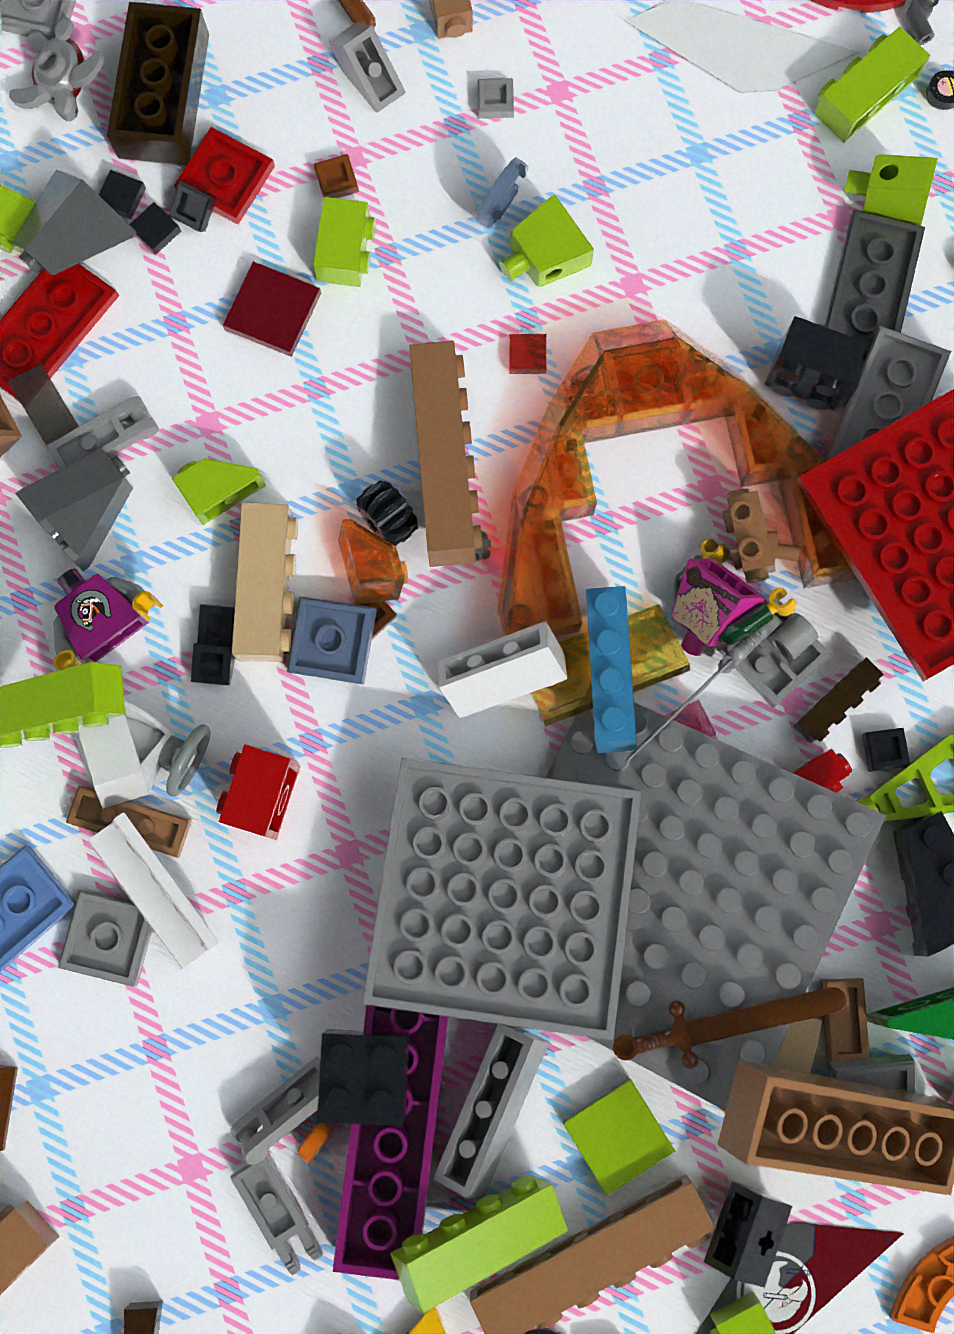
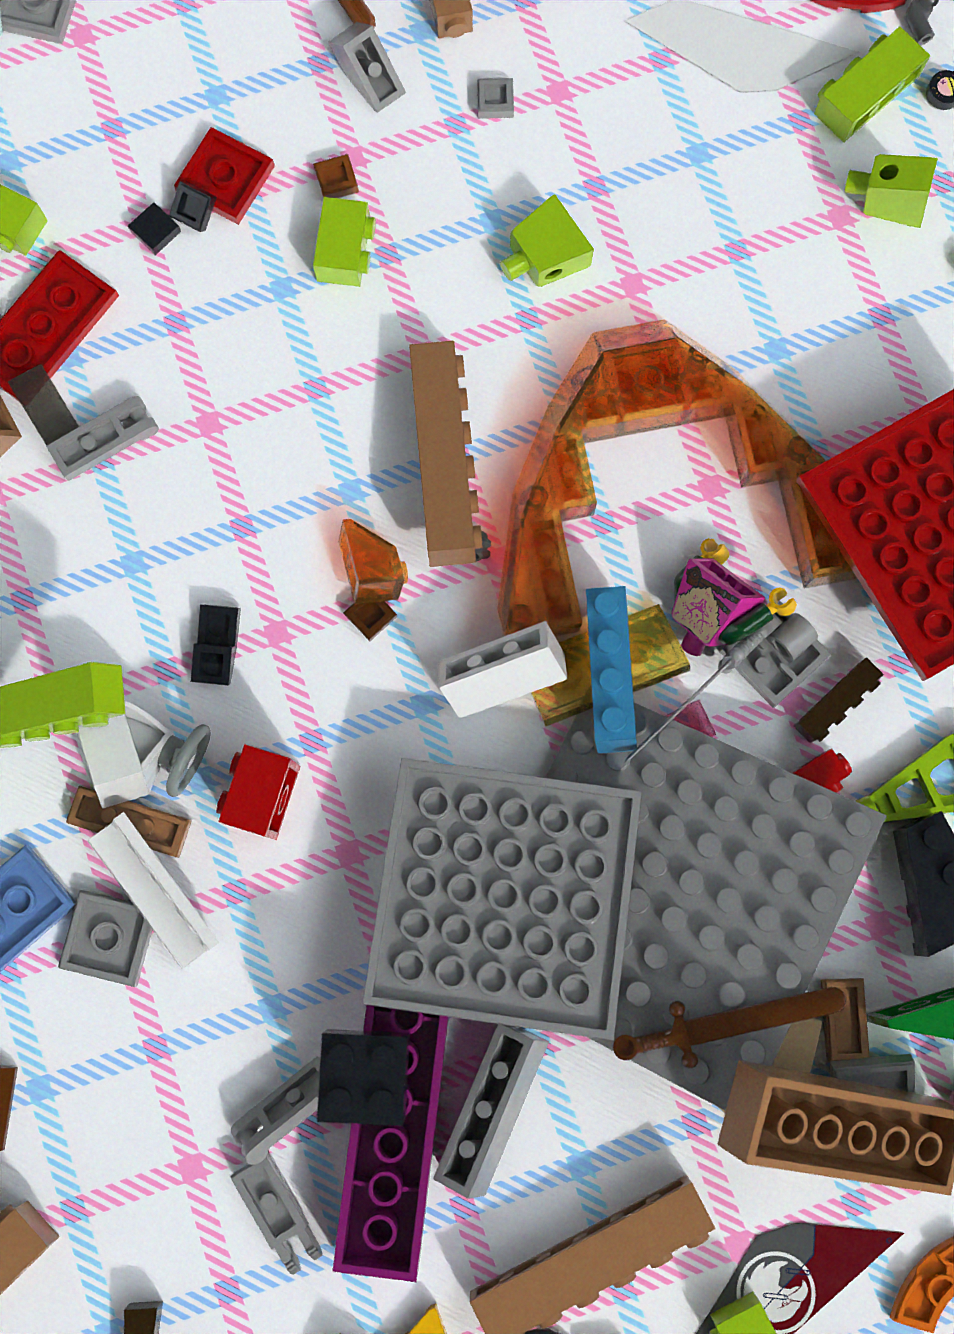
light grey animal [9,17,104,122] -> none
dark grey slope [12,170,137,275] -> none
dark grey slope [15,449,133,571] -> none
torso [53,568,163,671] -> none
black tile [98,169,146,219] -> none
dark brown brick [107,1,209,165] -> none
lime slope [171,458,266,525] -> none
dark red tile [223,261,321,357] -> none
tan brick [232,503,299,662] -> none
sand blue tile [287,596,377,685] -> none
orange tile [297,1122,335,1164] -> none
black gear [356,480,418,547] -> none
lime brick [391,1175,568,1314] -> none
sand blue tile [476,157,529,229] -> none
clear red tile [509,334,547,374] -> none
lime tile [563,1078,675,1196] -> none
black brick [703,1181,793,1288] -> none
medium nougat brick [722,488,802,583] -> none
black brick [764,316,868,411] -> none
dark grey tile [824,210,925,360] -> none
light grey tile [824,325,952,462] -> none
black tile [862,728,910,772] -> none

